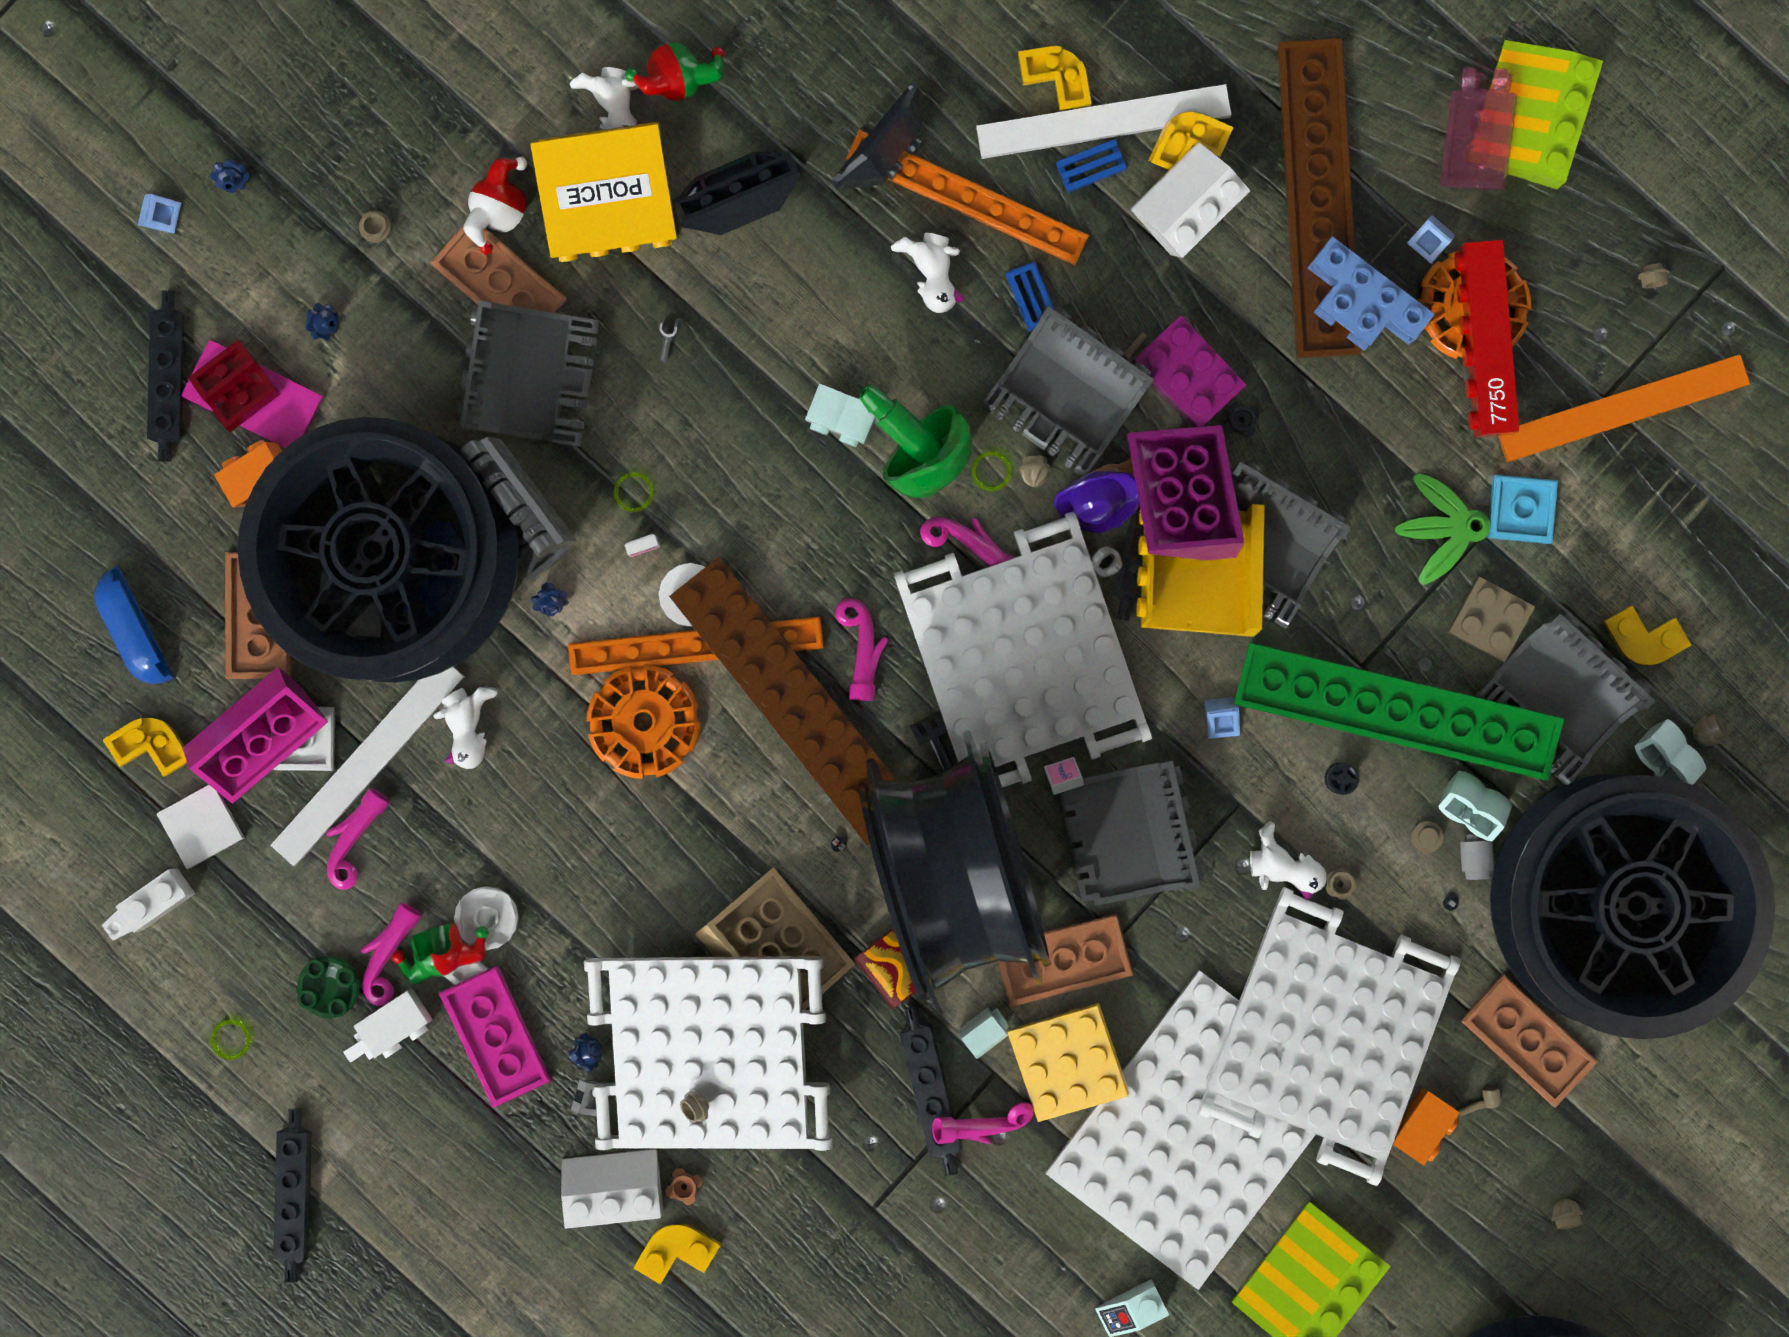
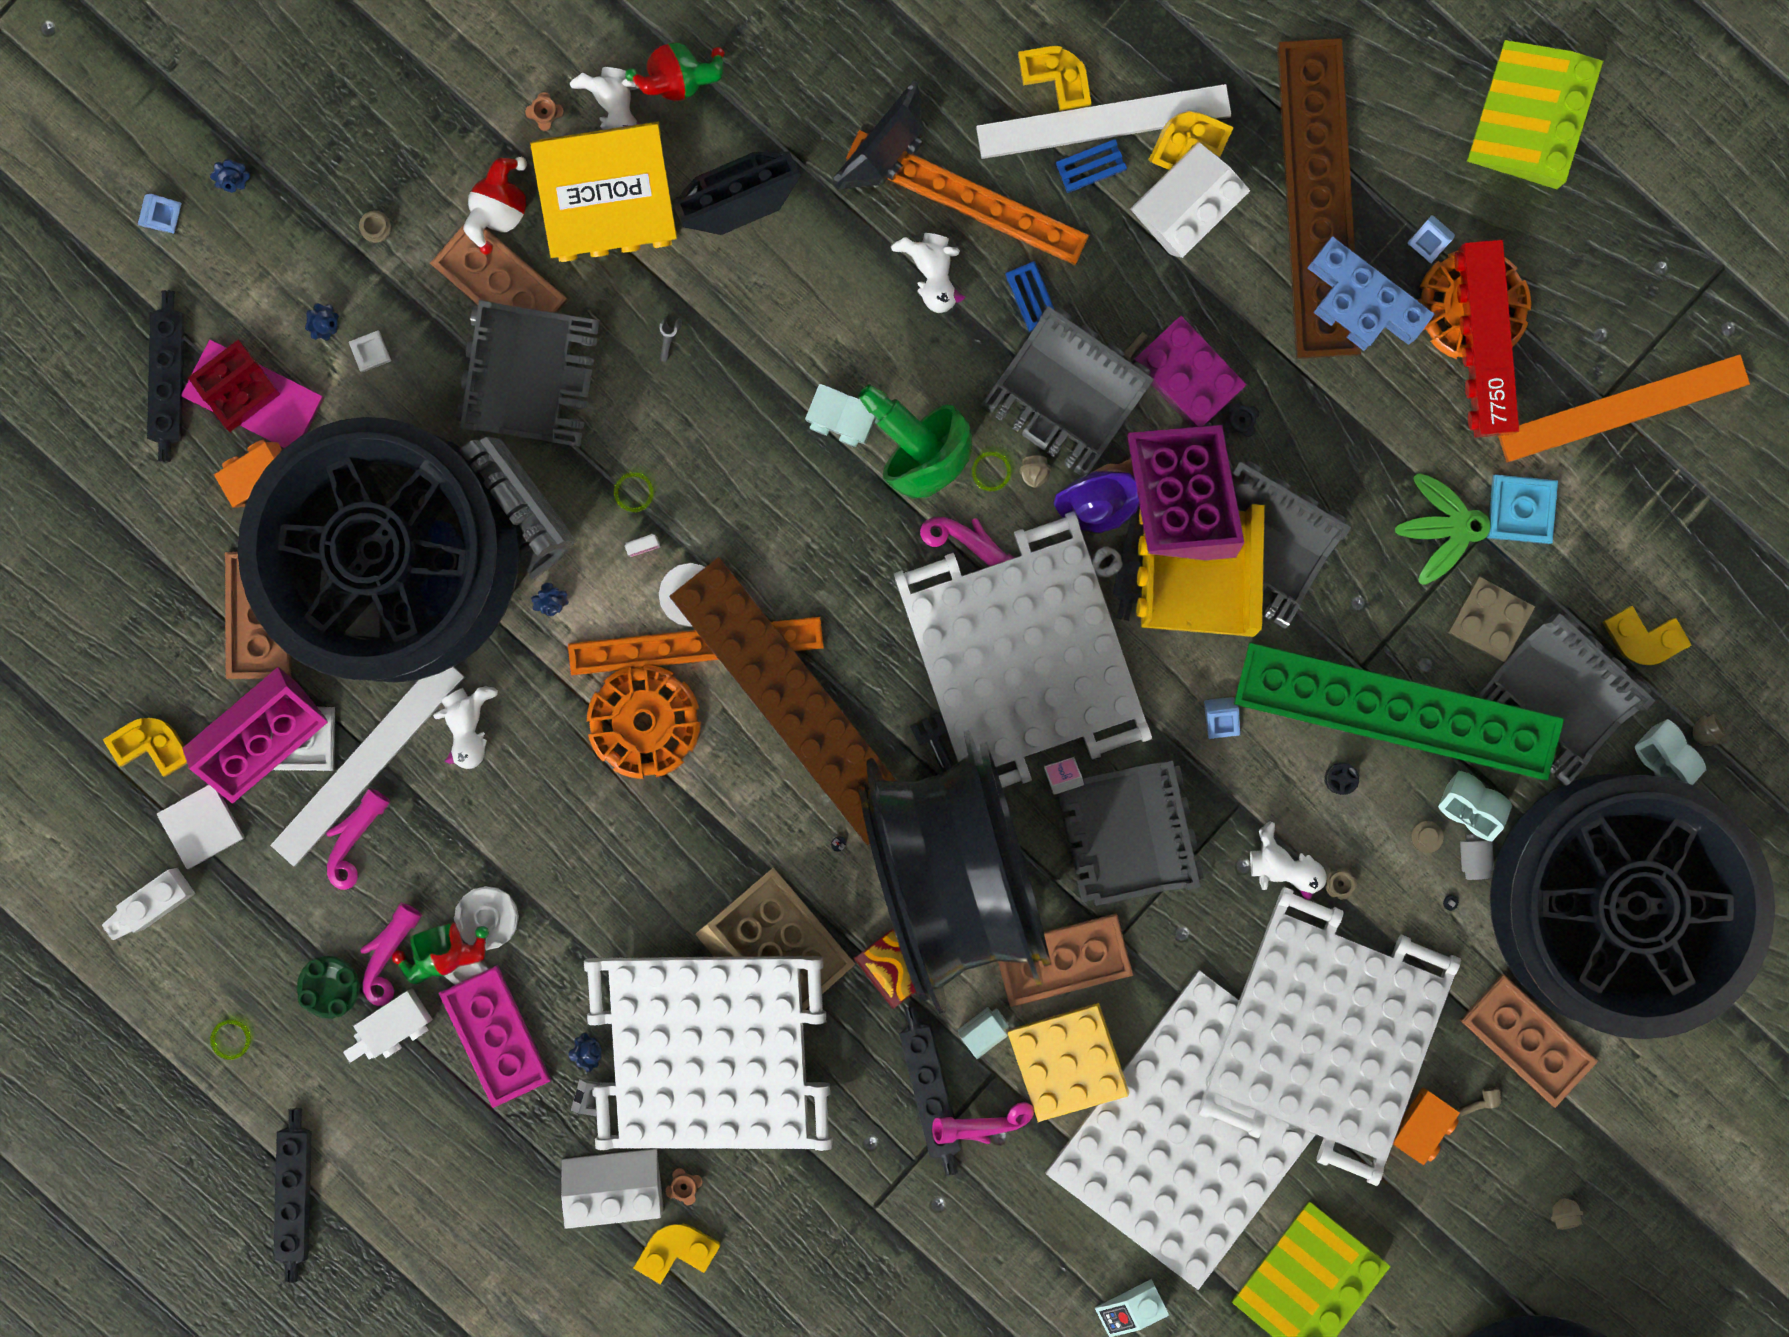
blue brick [94,565,175,684] -> none
dark tan plate [680,1091,709,1123] -> none
dark pink plant [835,598,888,701] -> none
clear pink tile [1440,68,1517,191] -> none
dark tan plate [1638,264,1670,288] -> none
none -> white tile [349,331,391,372]
none -> nougat plate [525,92,564,131]

